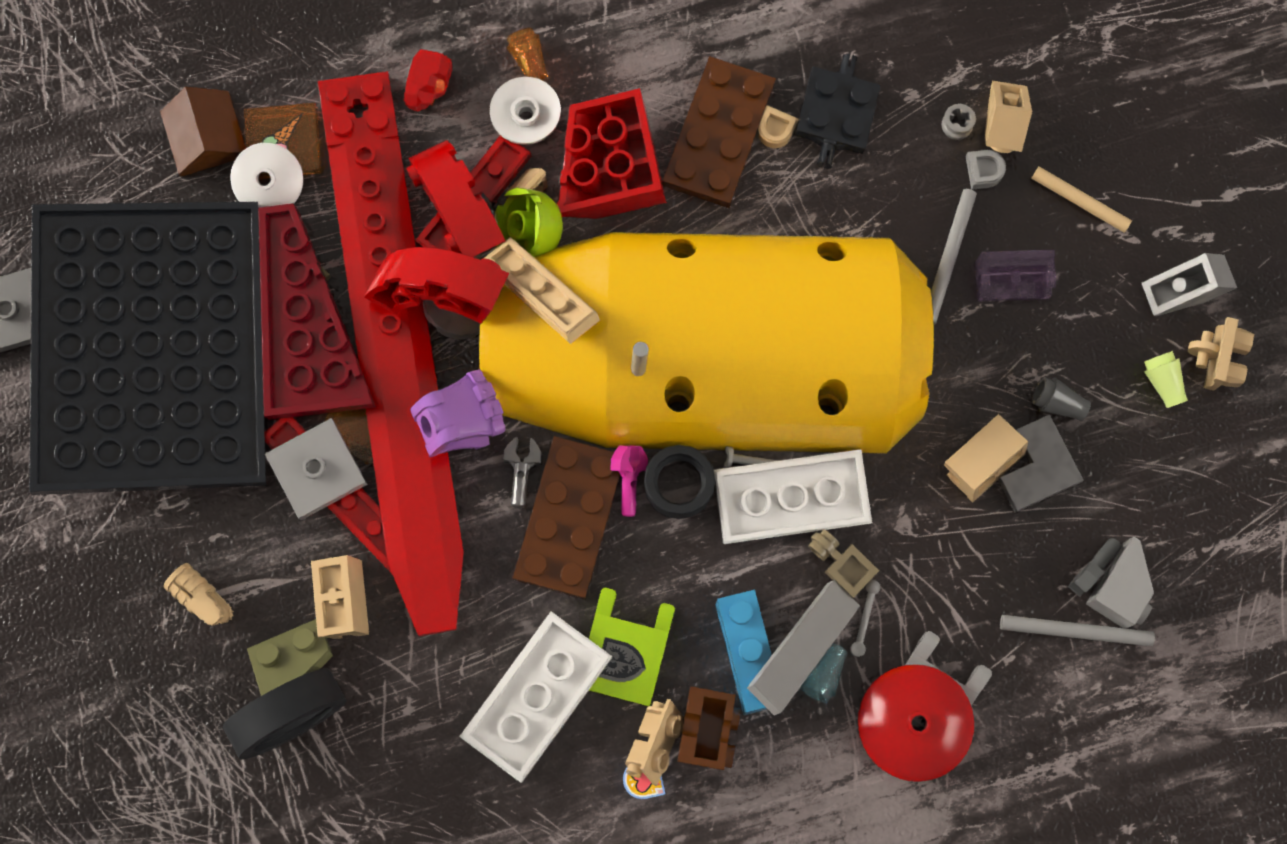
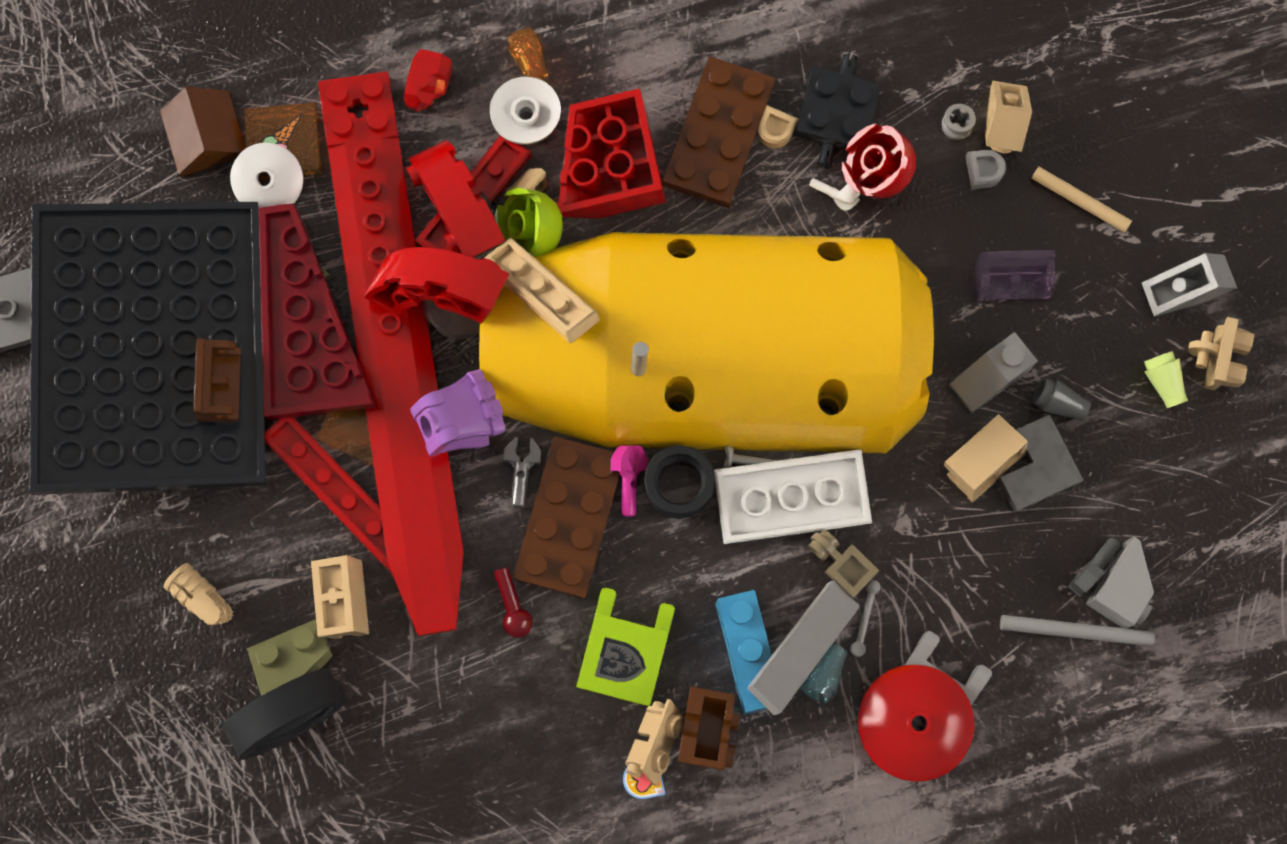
light grey plate [265,418,368,520] -> none
white tile [459,612,613,783] -> none
light grey bar [931,189,977,325] -> none
none -> reddish brown hinge [194,339,241,422]
none -> dark red bar [494,567,533,638]
none -> white hand [809,178,860,211]
none -> red cylinder [842,124,917,199]
none -> light grey slope [949,332,1038,414]

